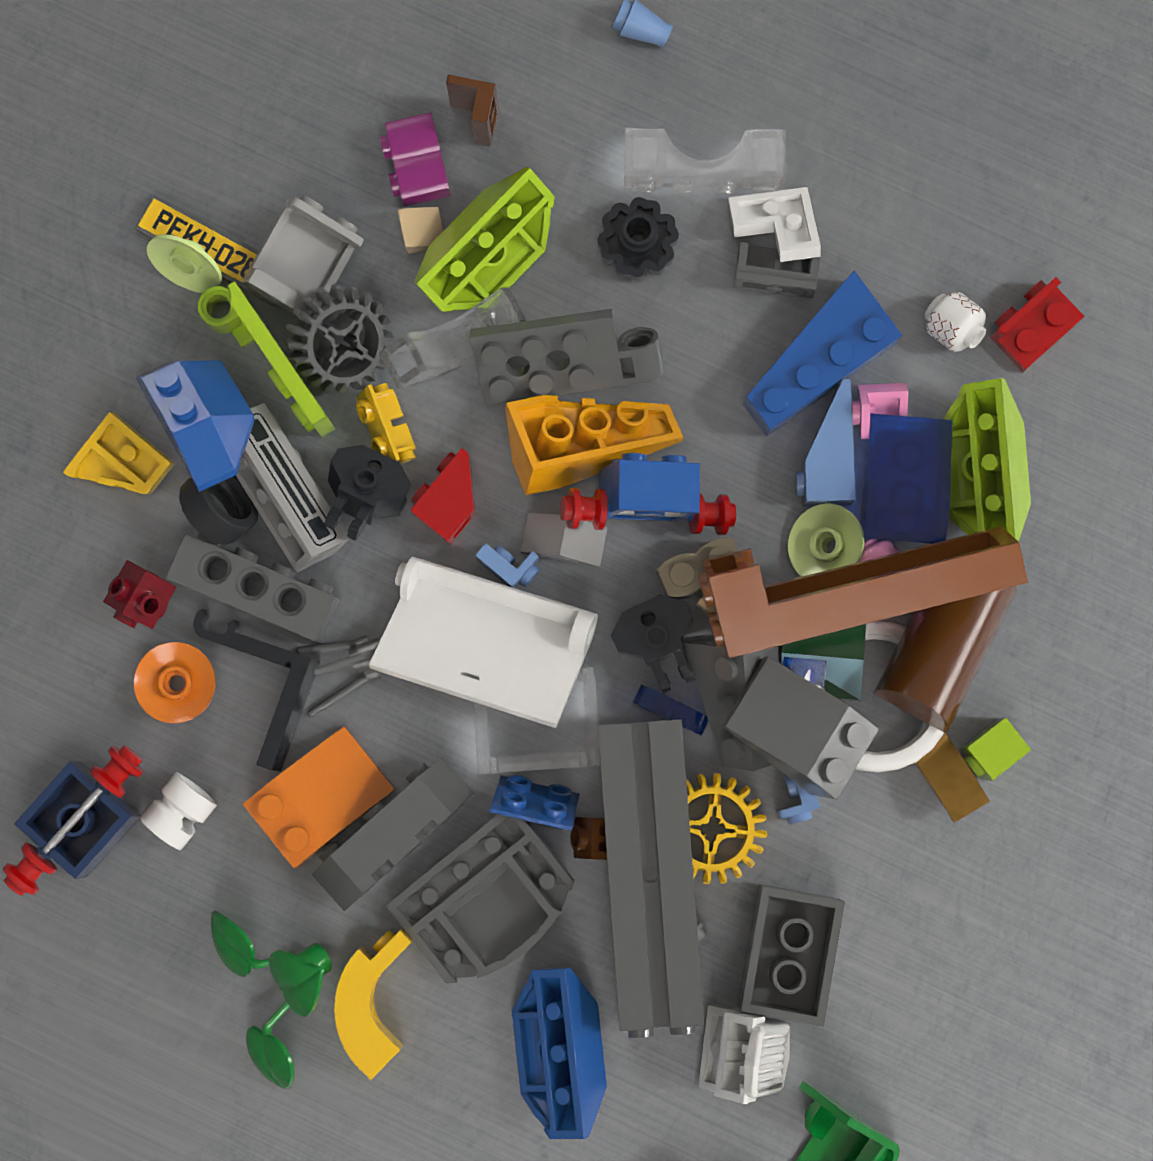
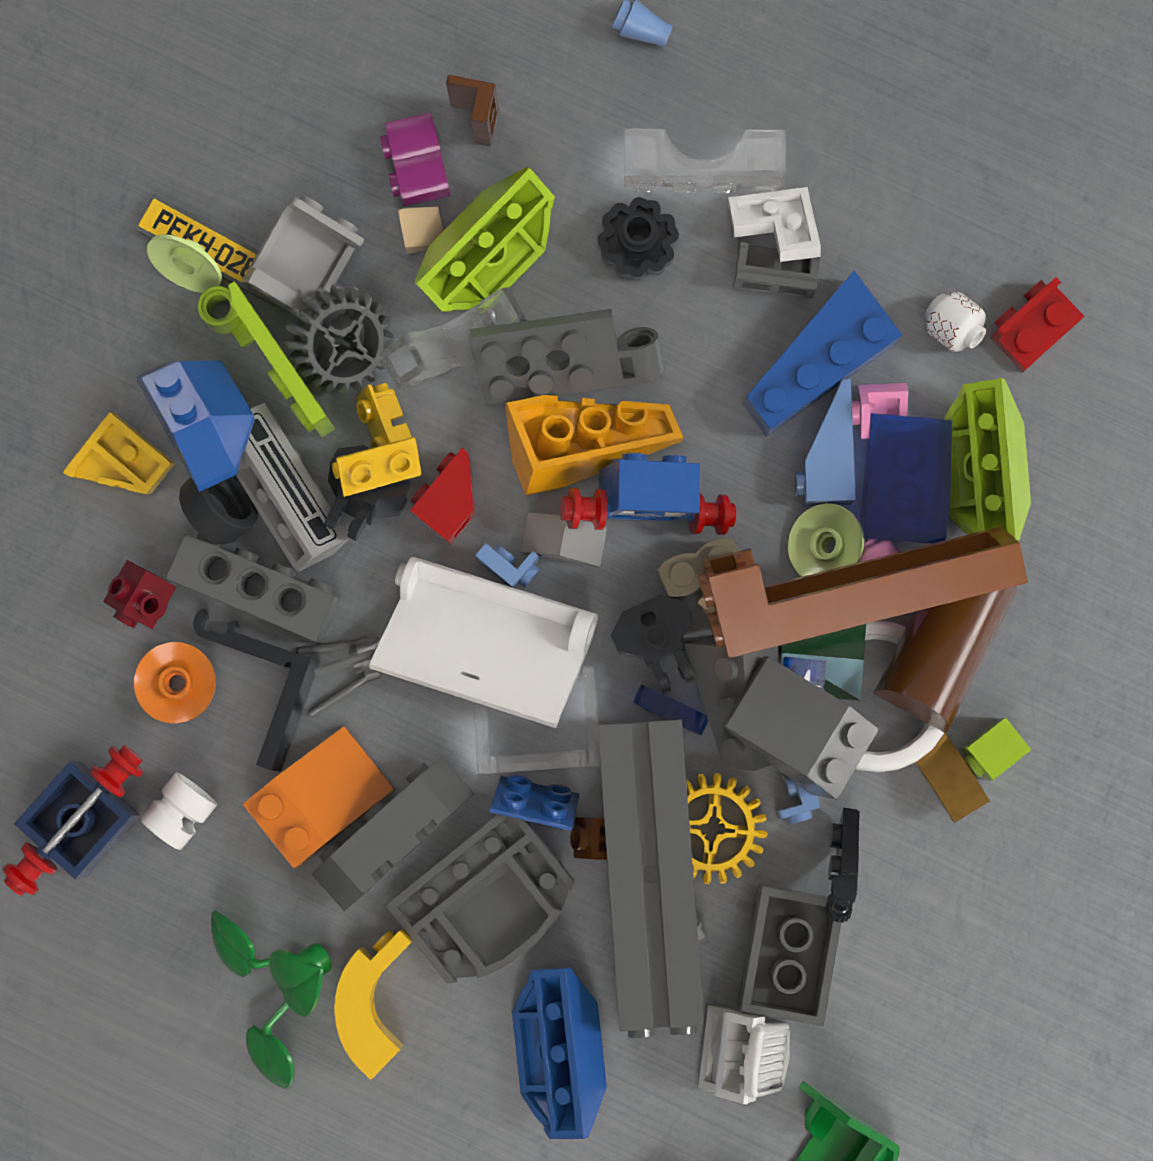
none -> yellow hinge [332,437,422,497]
none -> black hinge [826,807,860,923]

